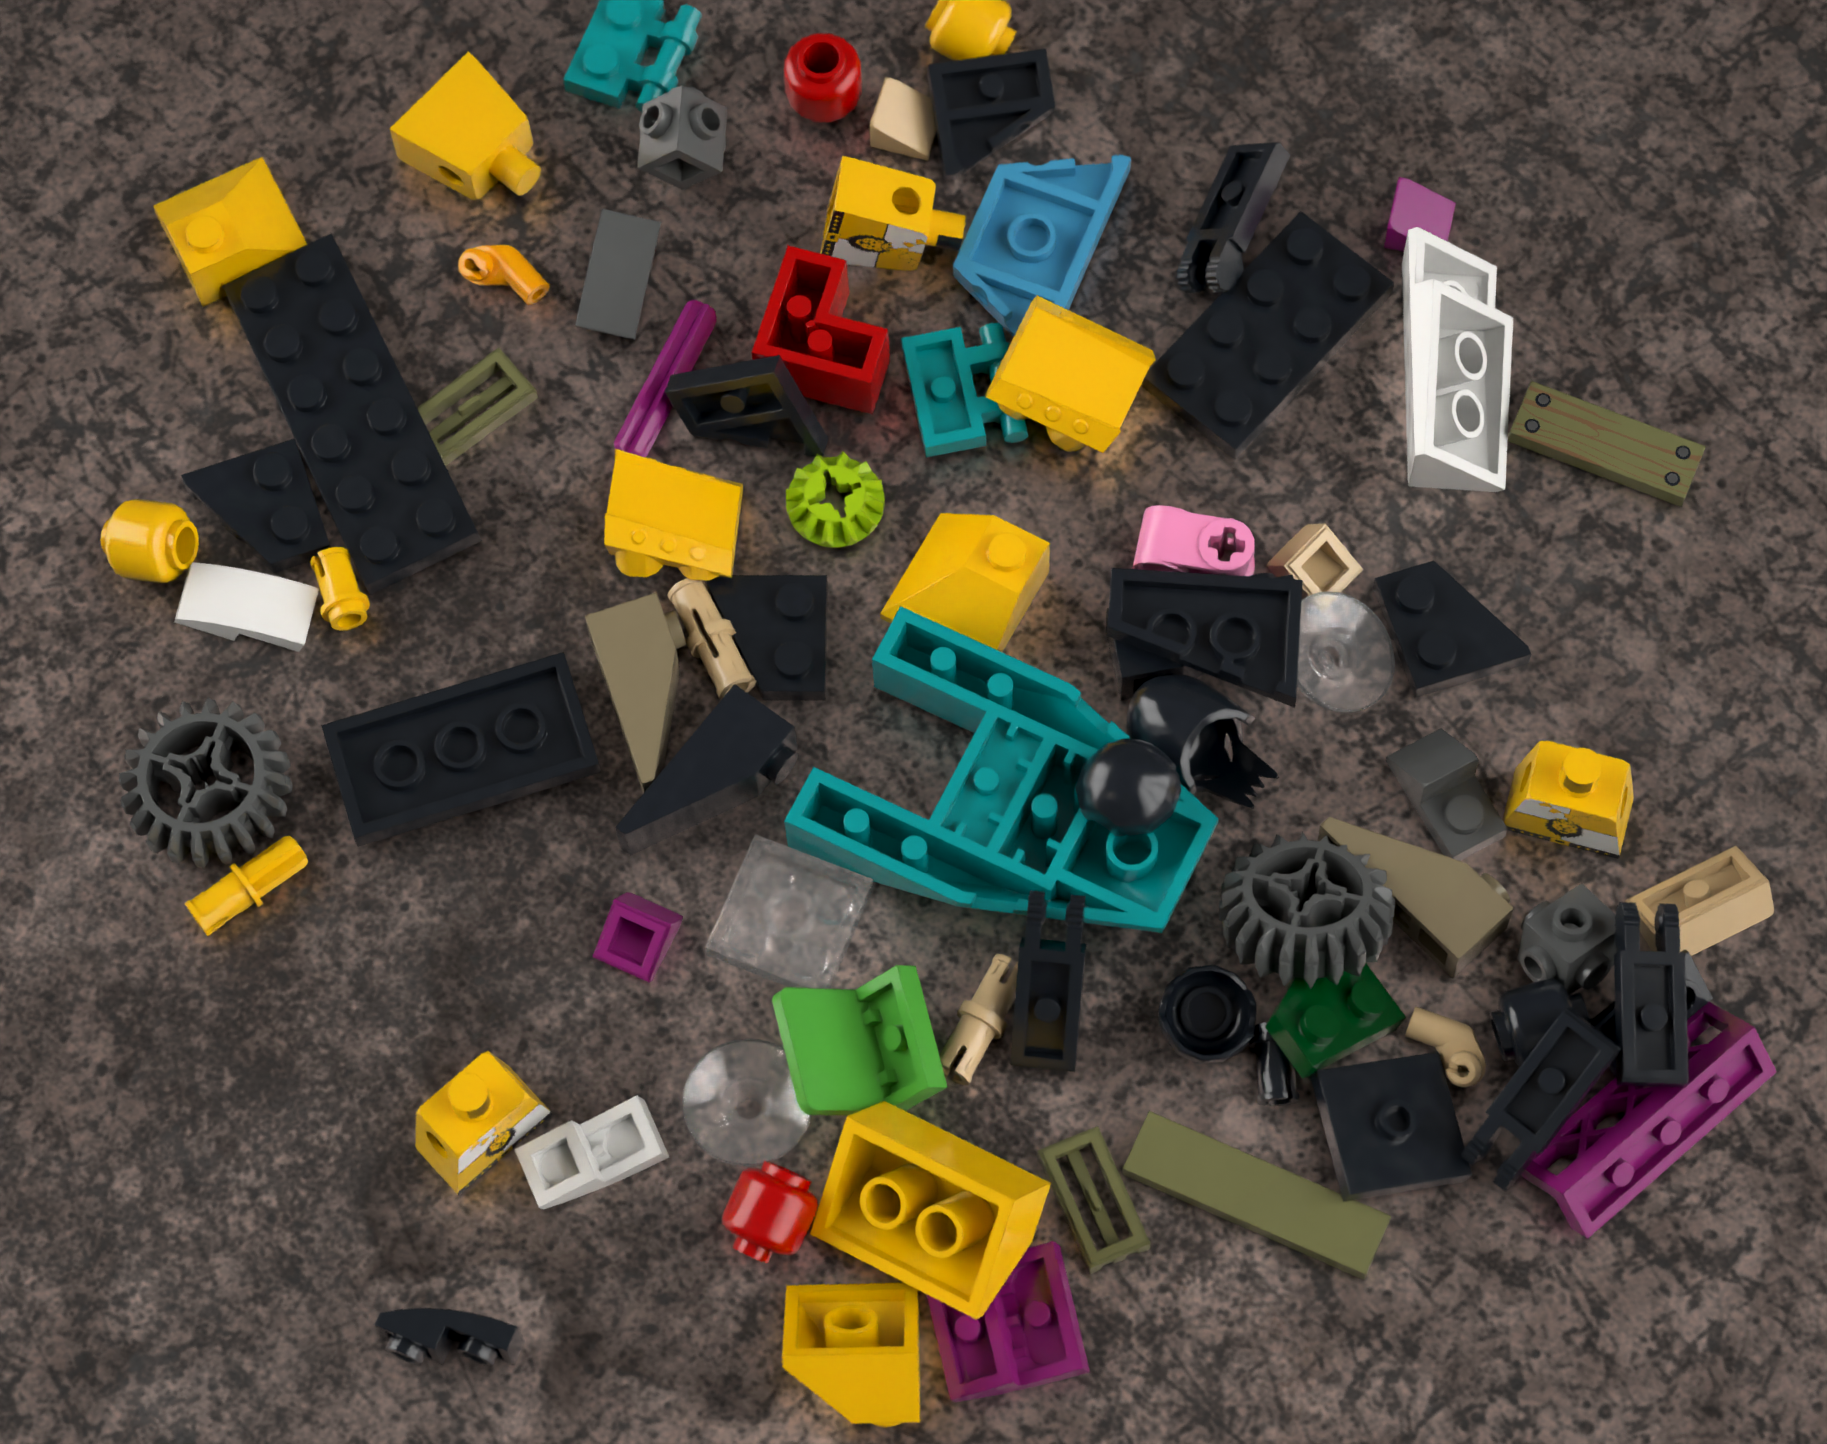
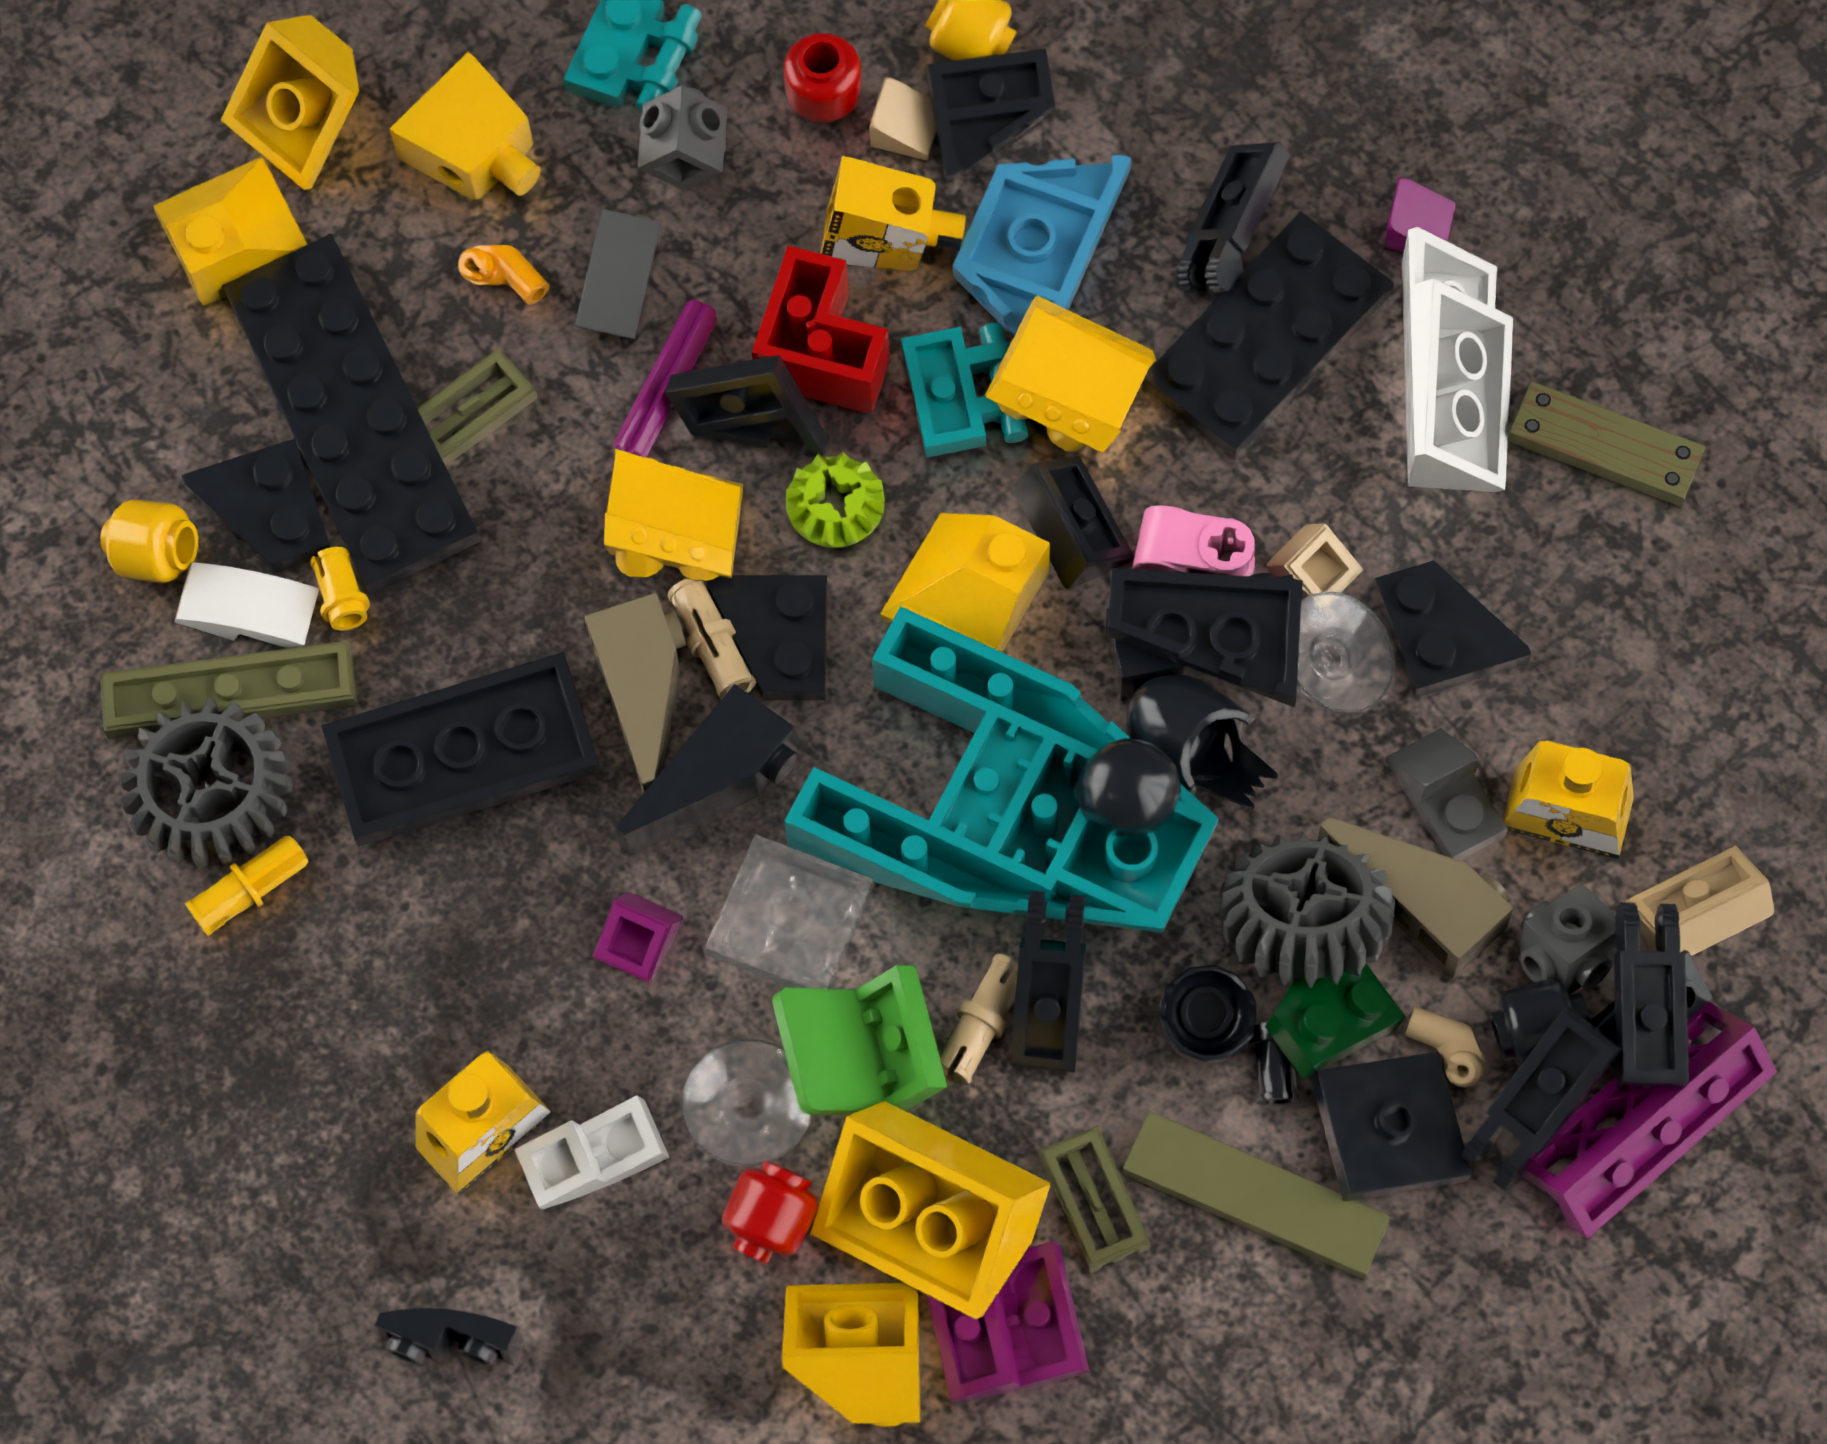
none -> olive tile [100,641,357,739]
none -> yellow slope [221,15,359,190]
none -> black slope [1013,455,1135,588]

